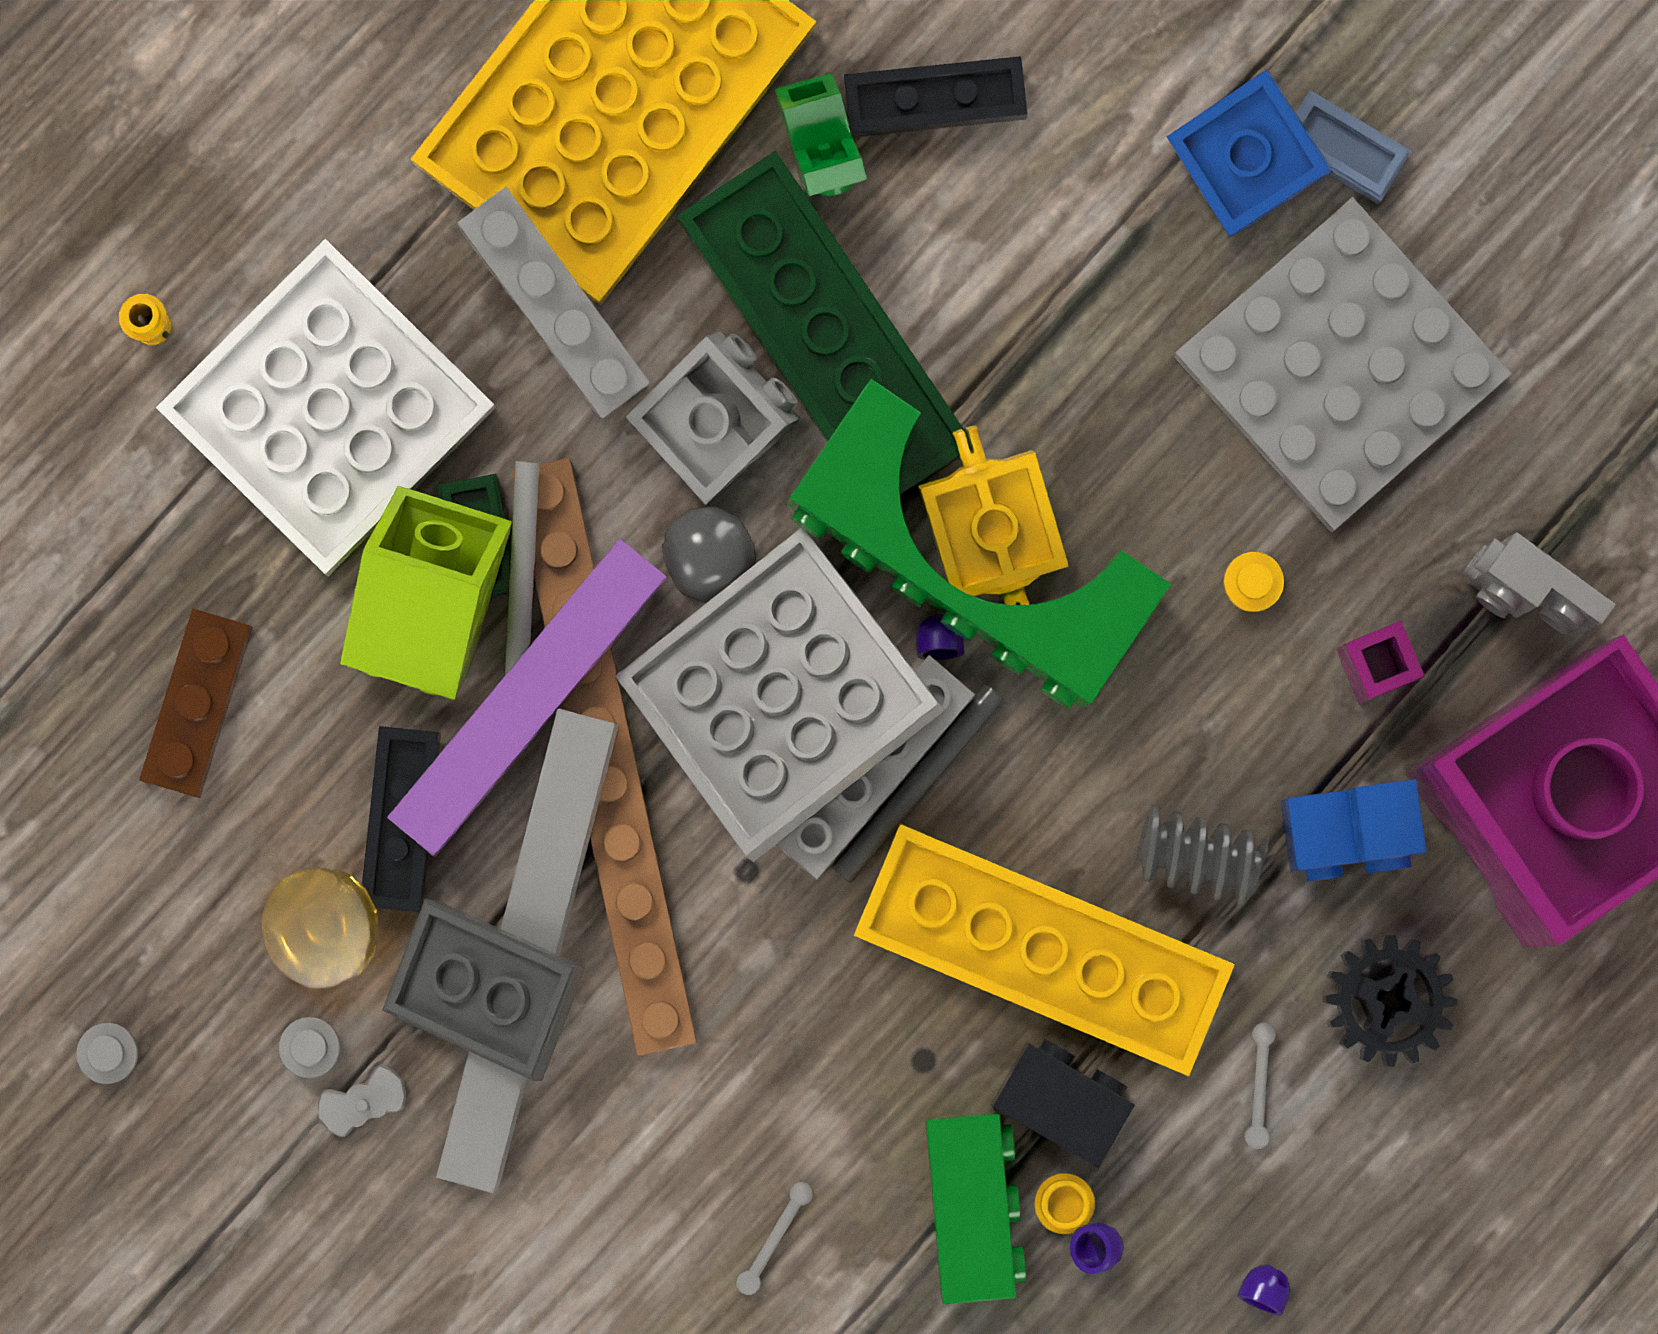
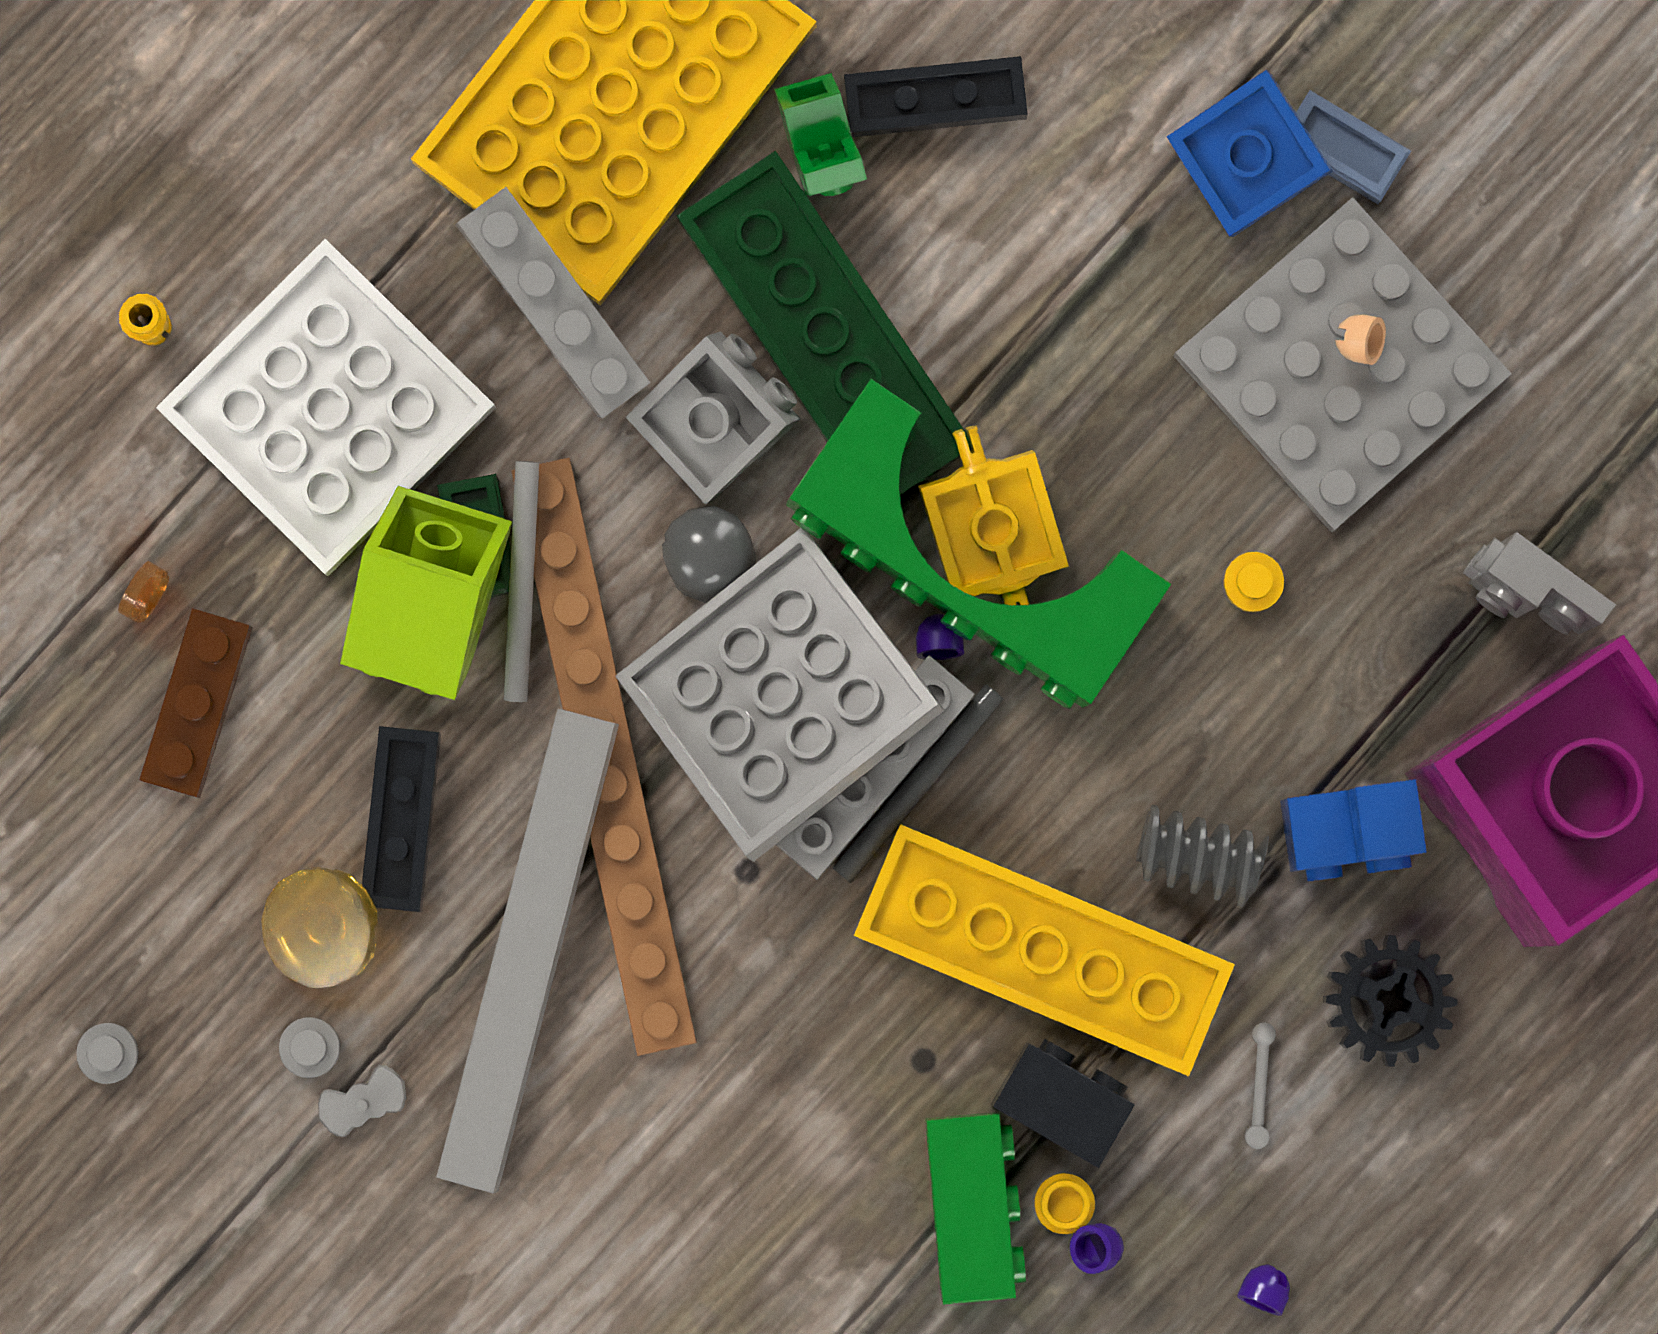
dark grey tile [382,898,586,1081] -> none
medium lavender tile [387,538,667,857] -> none
light grey hinge [736,1182,813,1295] -> none
magenta brick [1336,621,1425,704] -> none
none -> clear orange tile [118,561,169,623]
none -> light nougat hinge [1335,314,1386,365]

